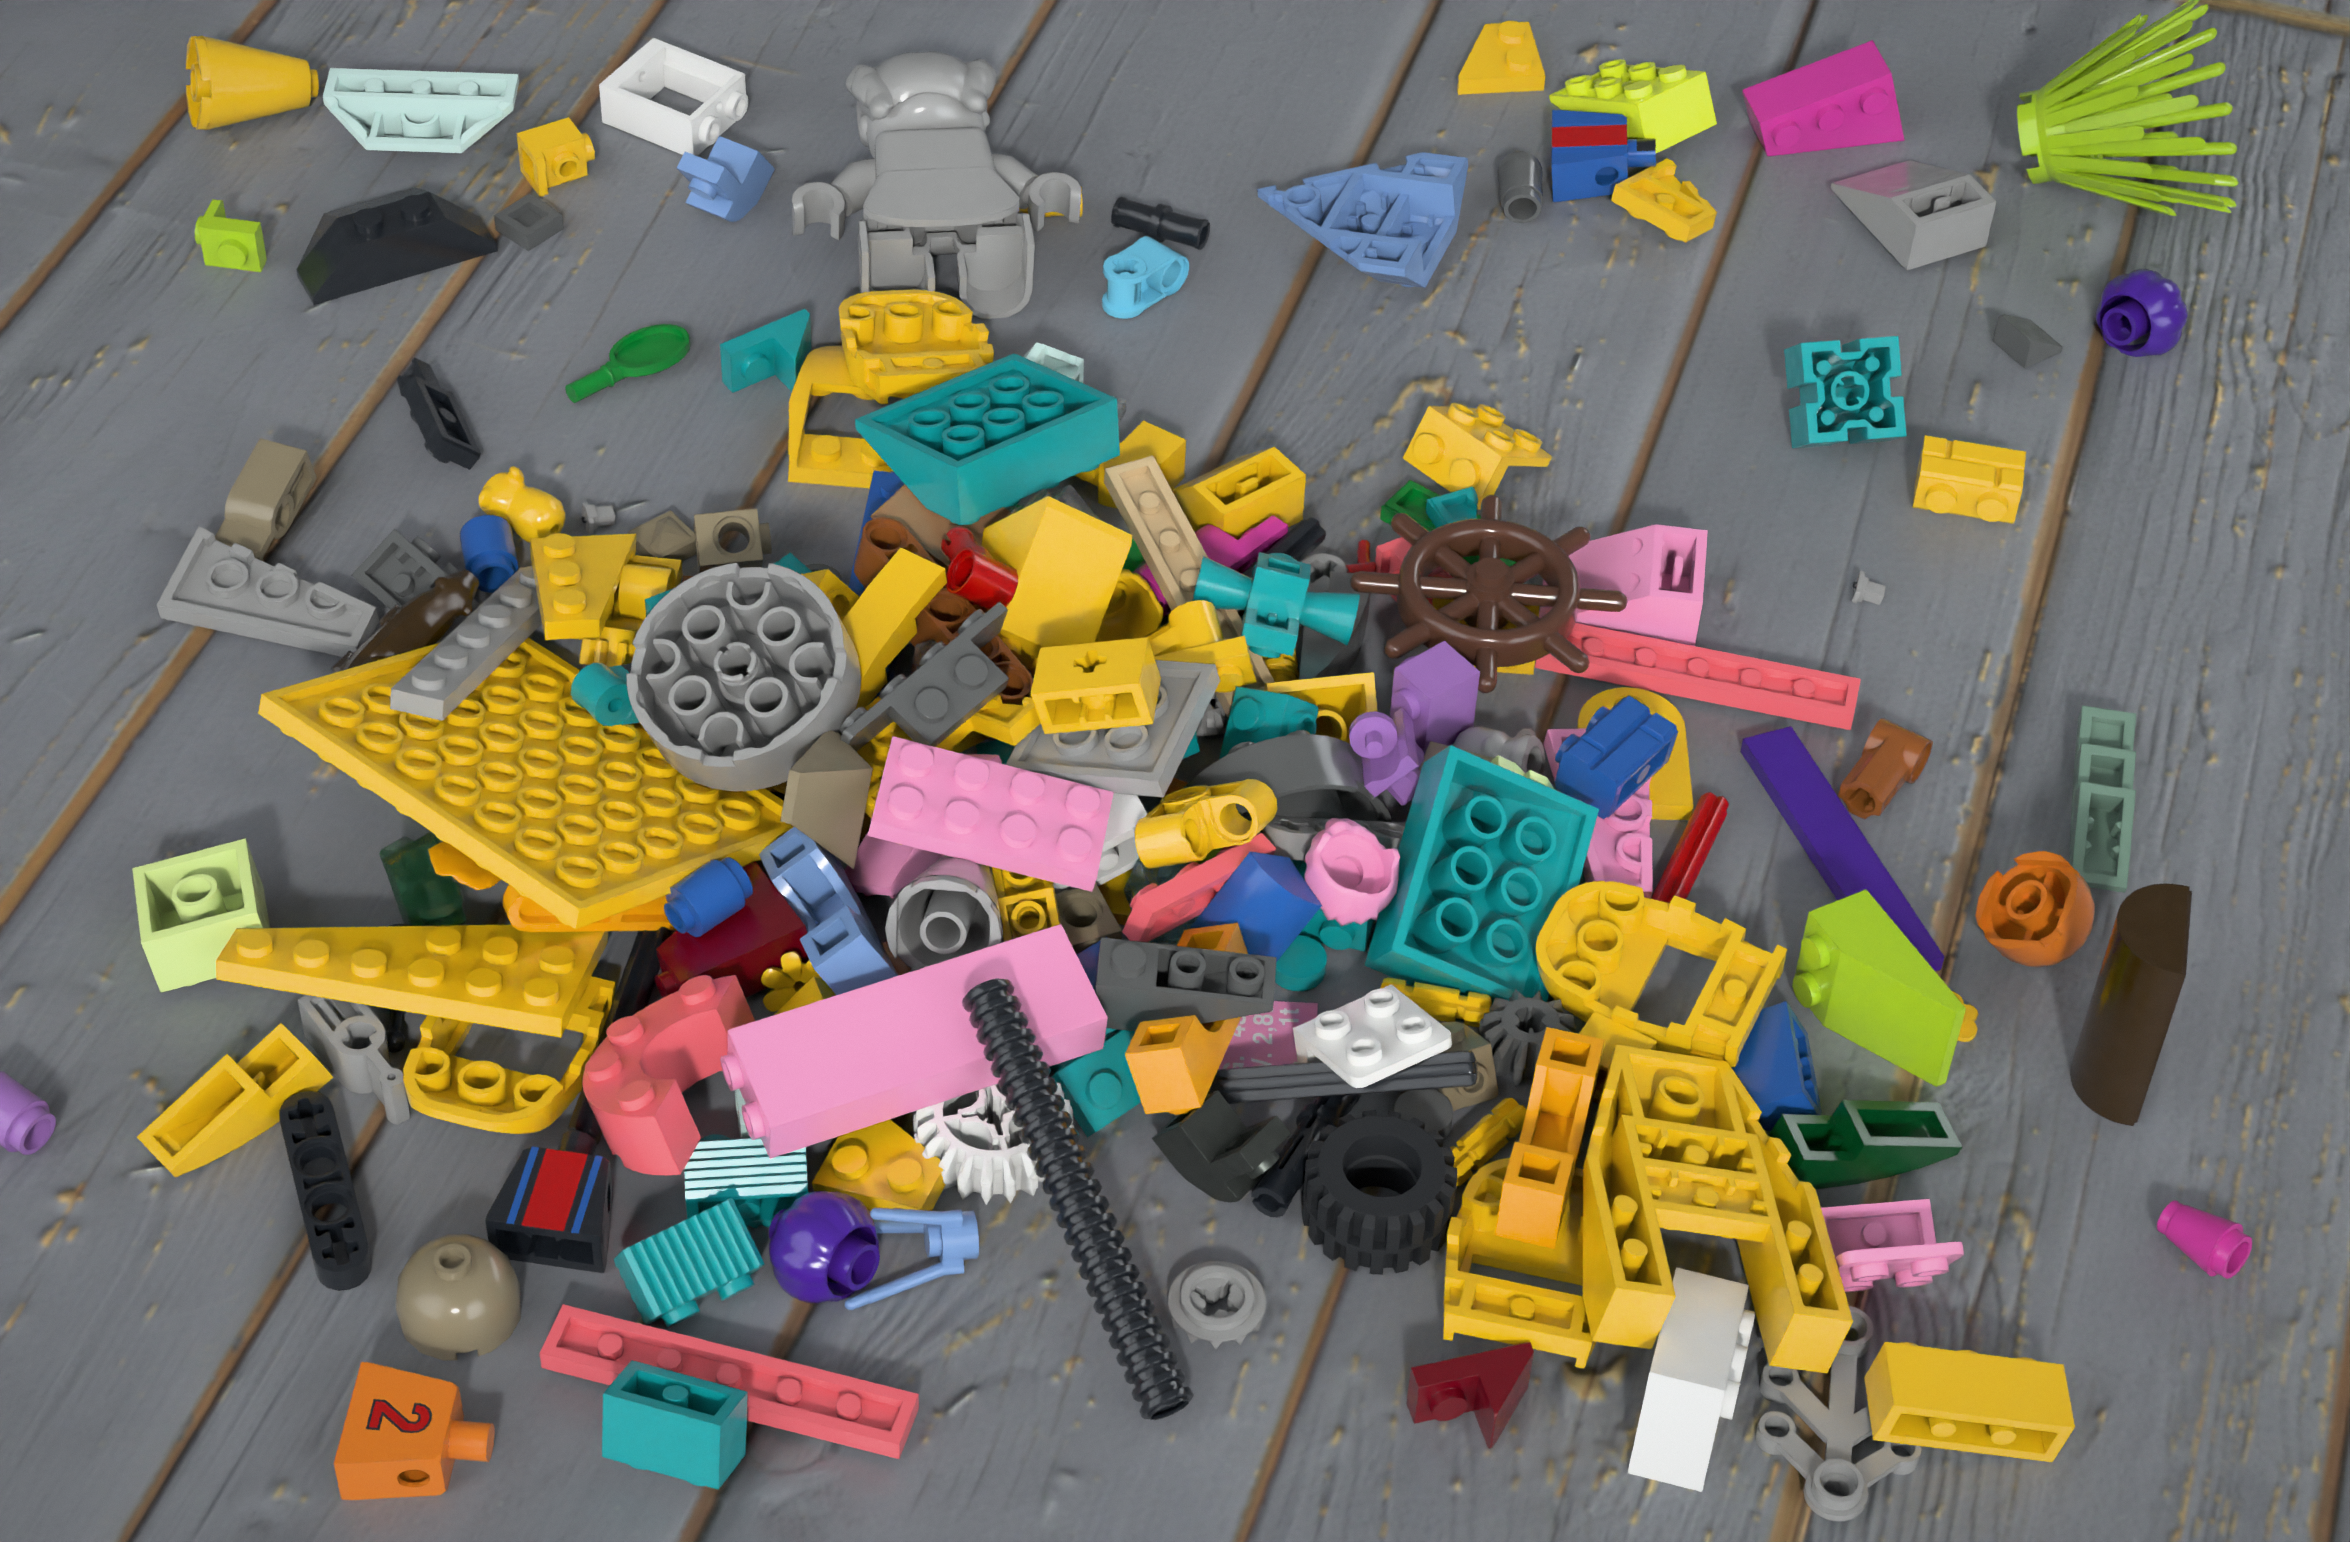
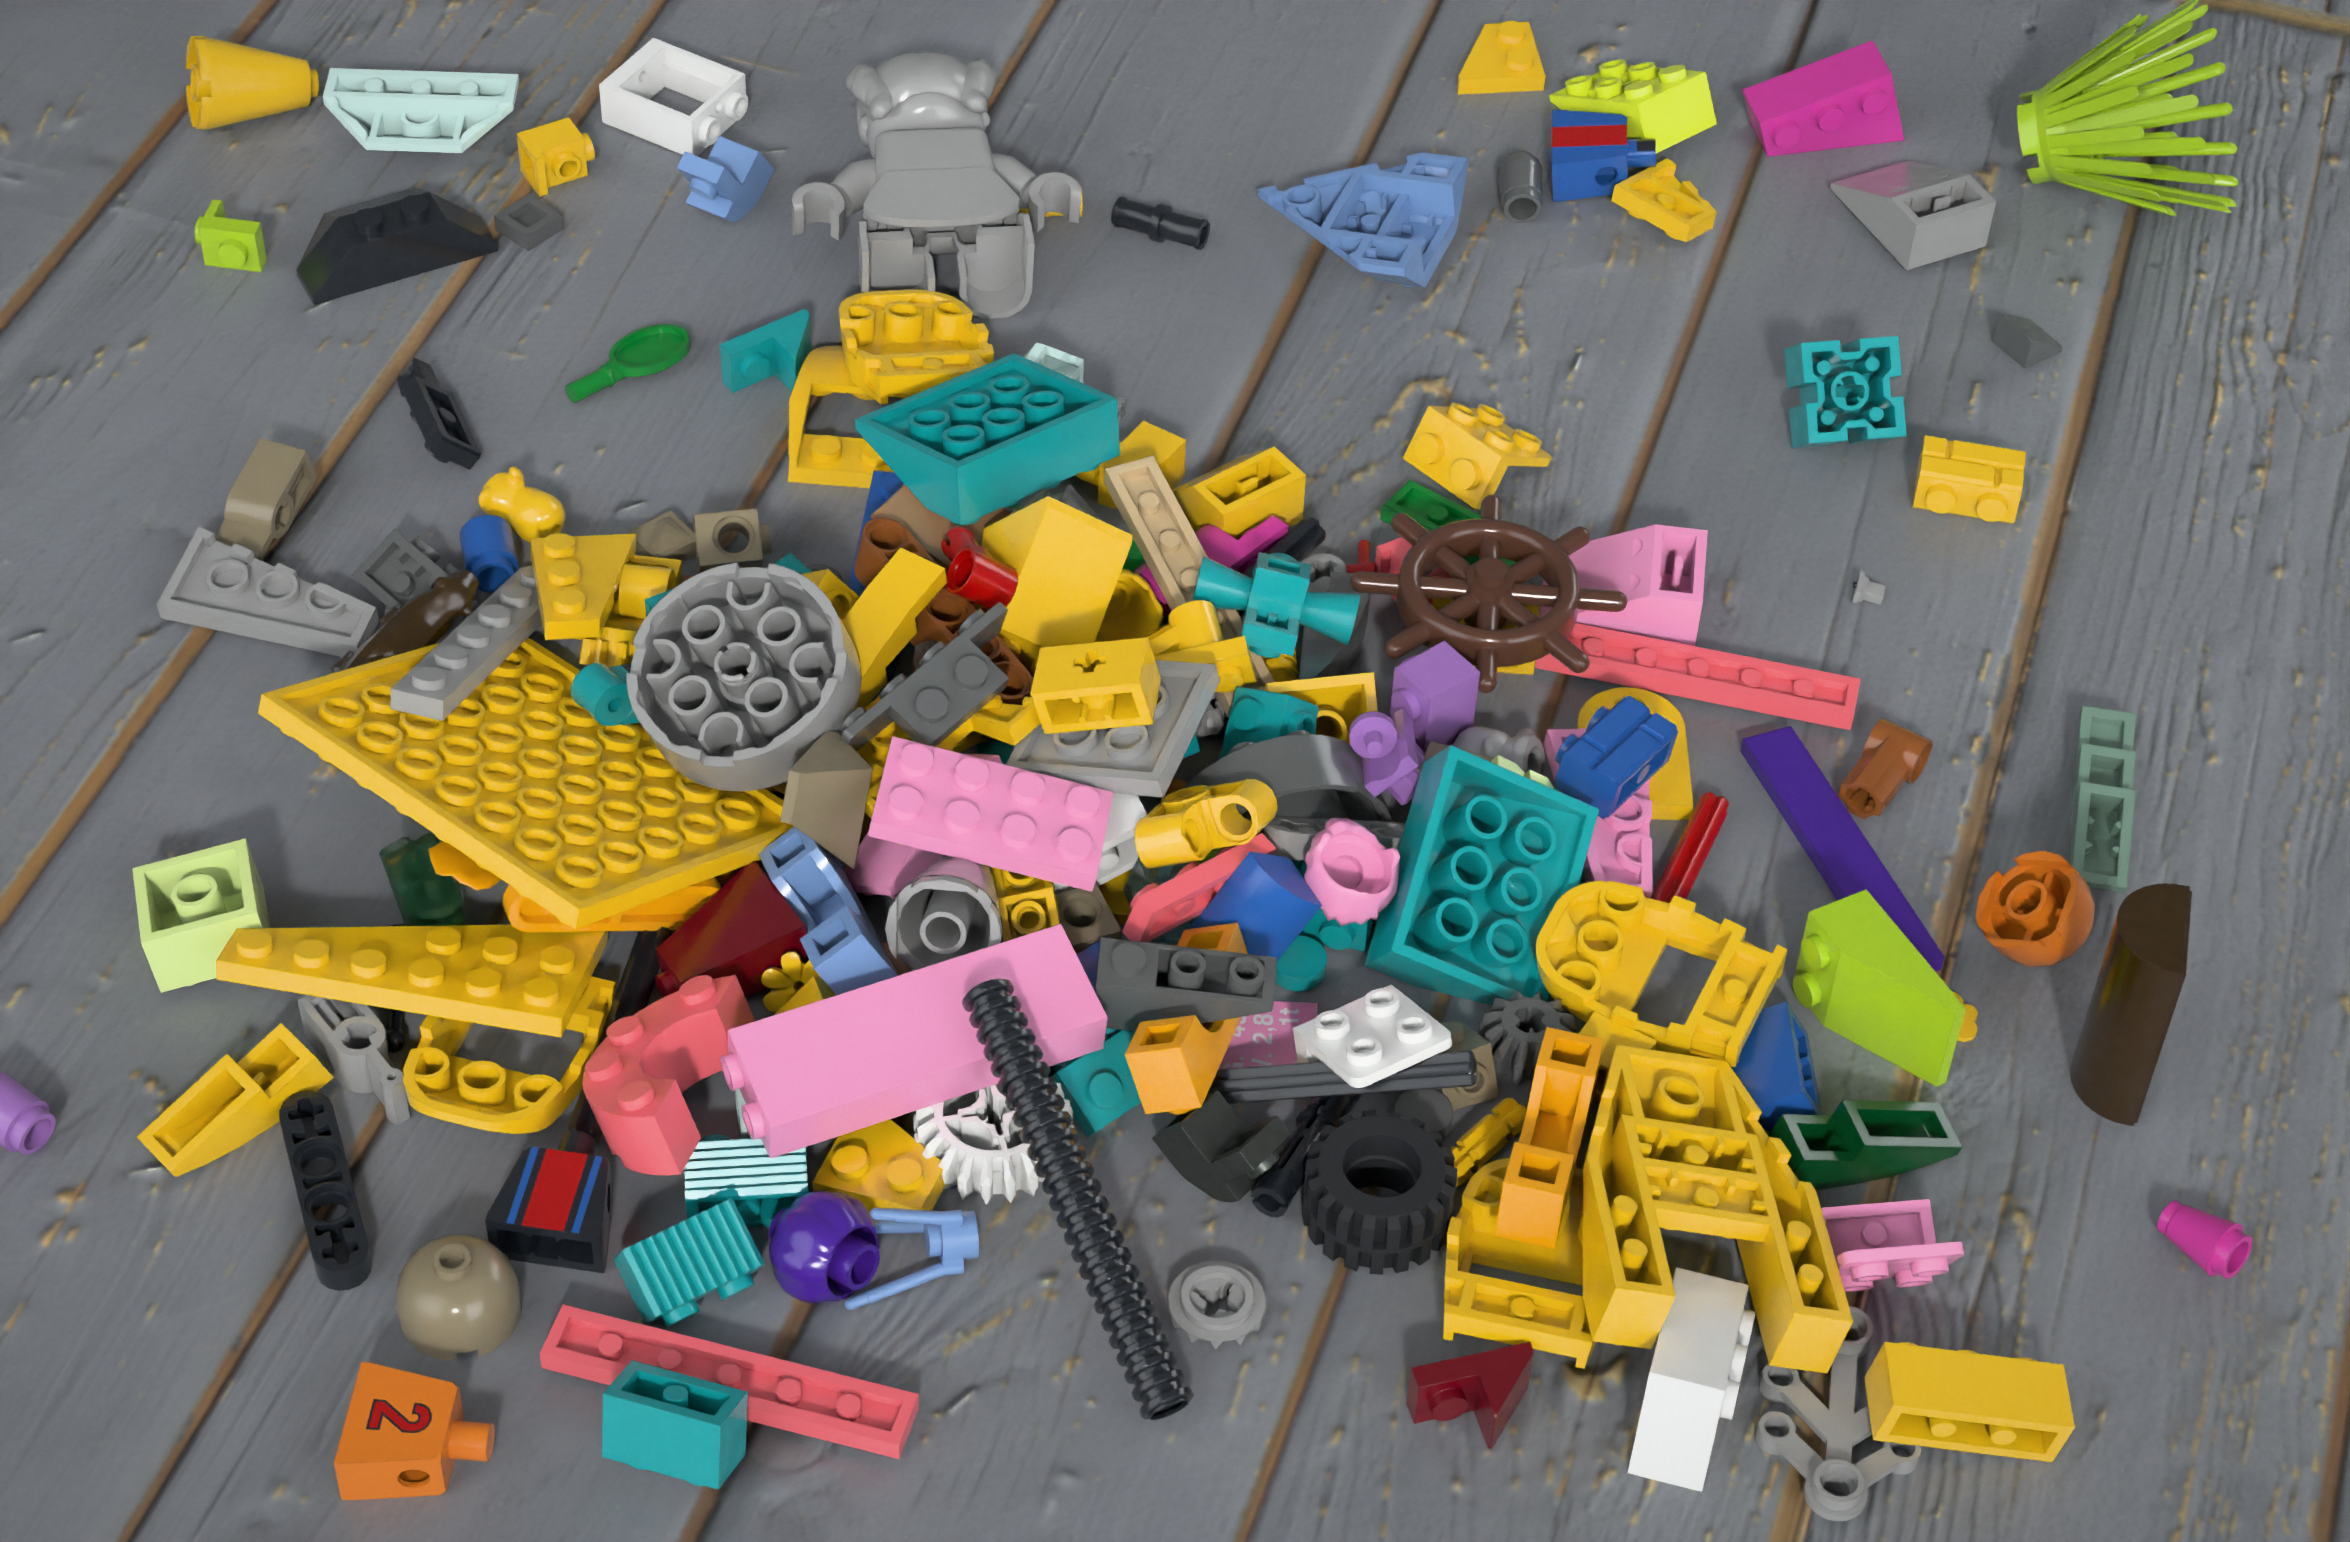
light grey piece [581,502,616,535] -> none
blue brick [664,857,753,937] -> none
medium azure piece [1102,236,1189,319] -> none
yellow axle [1380,977,1492,1027] -> none
teal tile [1426,487,1478,528] -> none
dark purple plant [2096,269,2188,357] -> none

